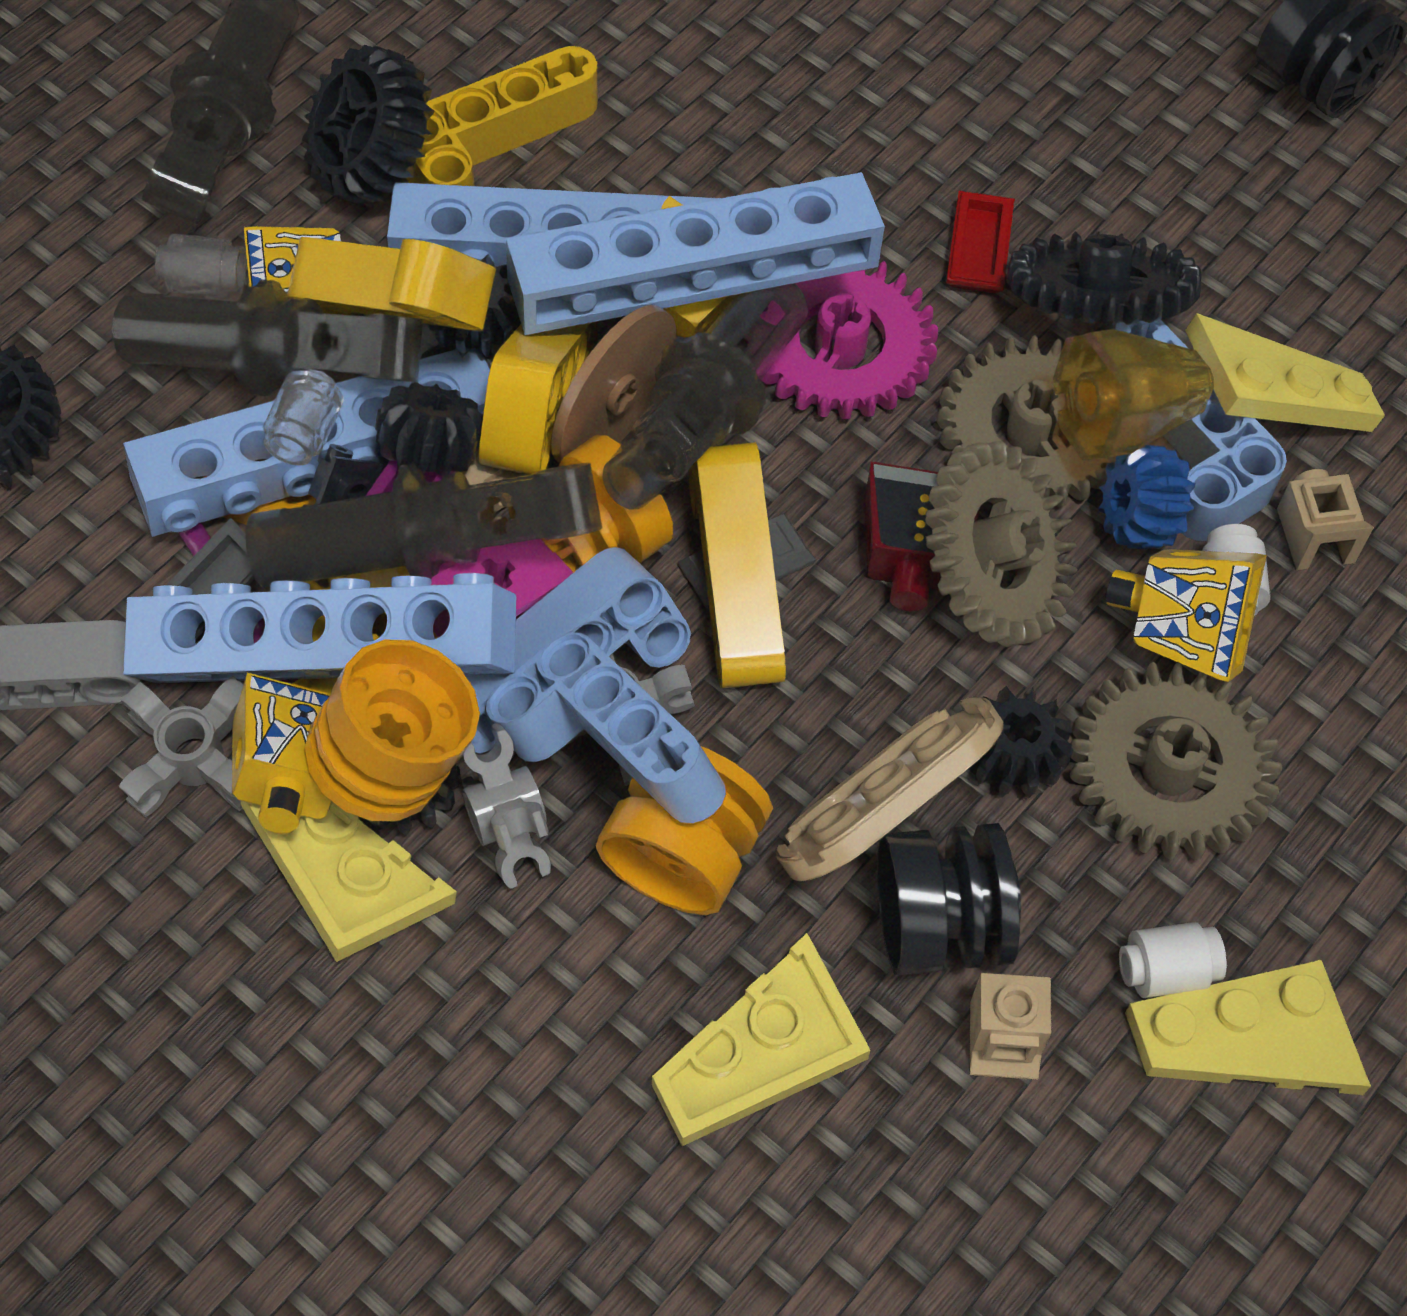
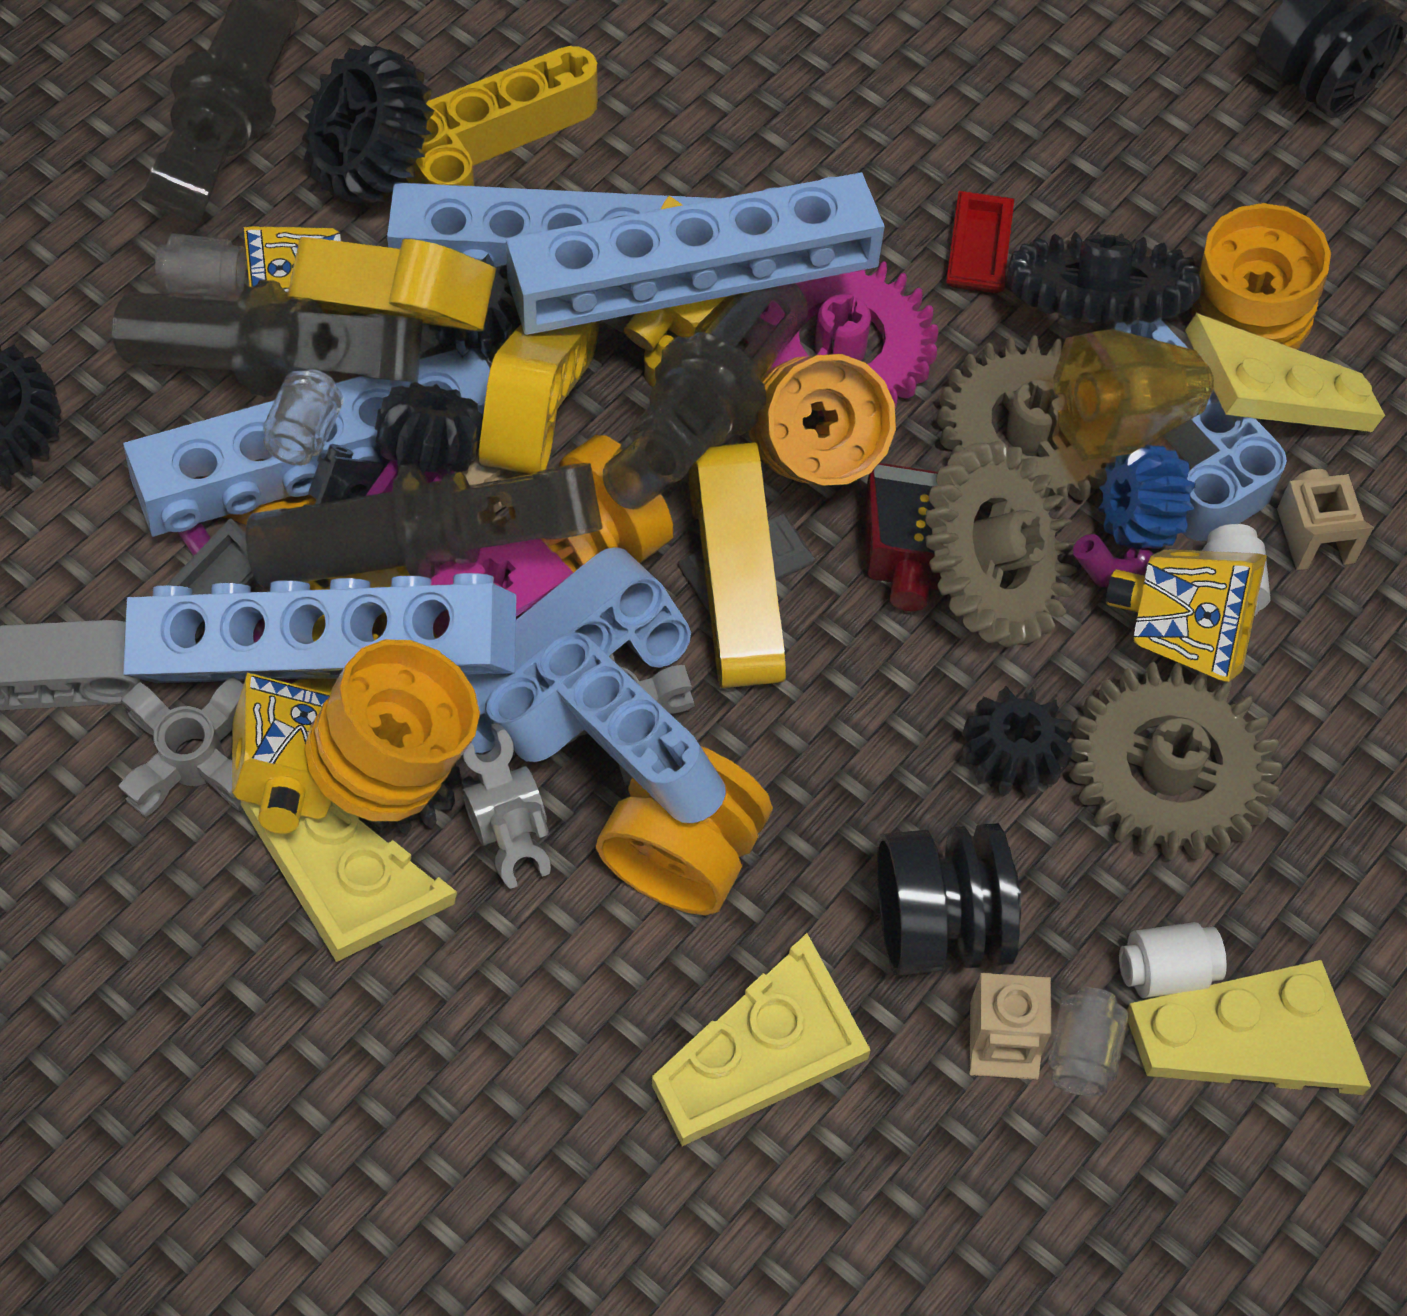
medium nougat piece [551,305,676,463] -> none
tan tile [776,697,1004,881] -> none
none -> light orange wheel [747,354,896,486]
none -> clear brick [1048,987,1129,1097]
none -> magenta arm [1073,534,1154,588]
none -> light orange wheel [1191,203,1331,349]

